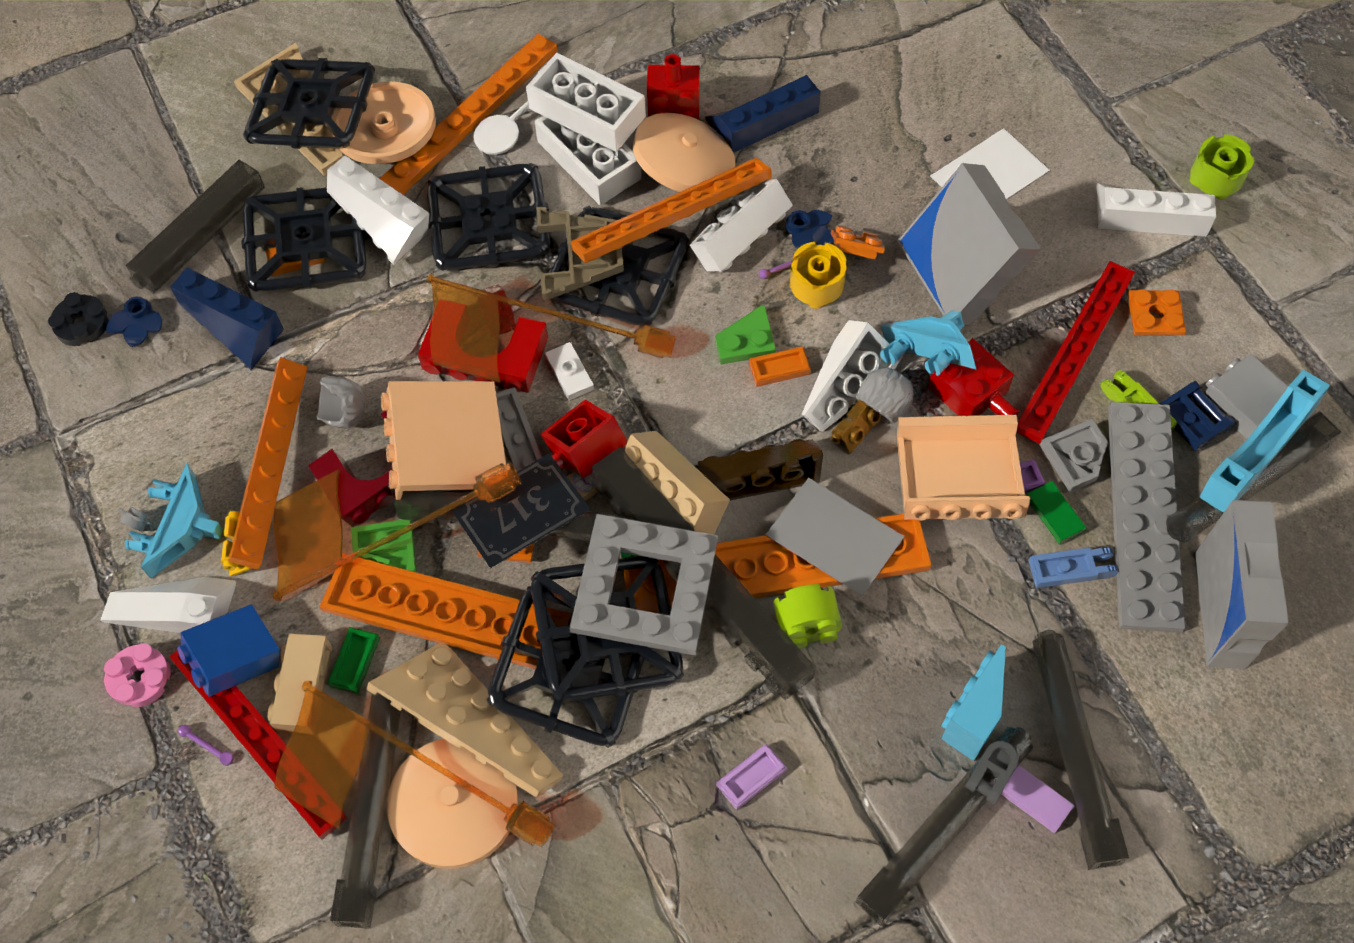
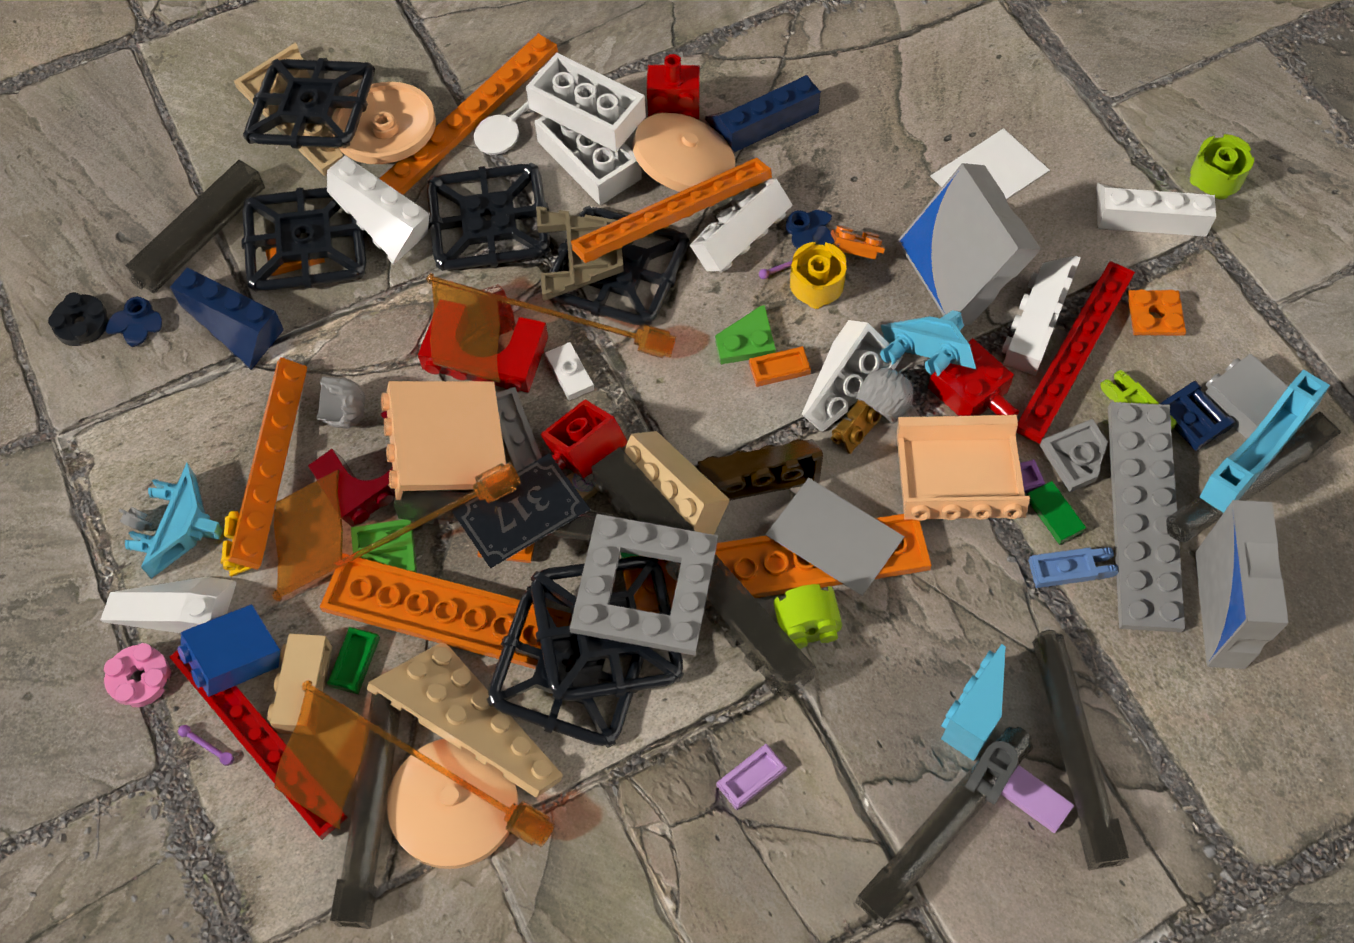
none -> white wedge [1002,256,1081,376]

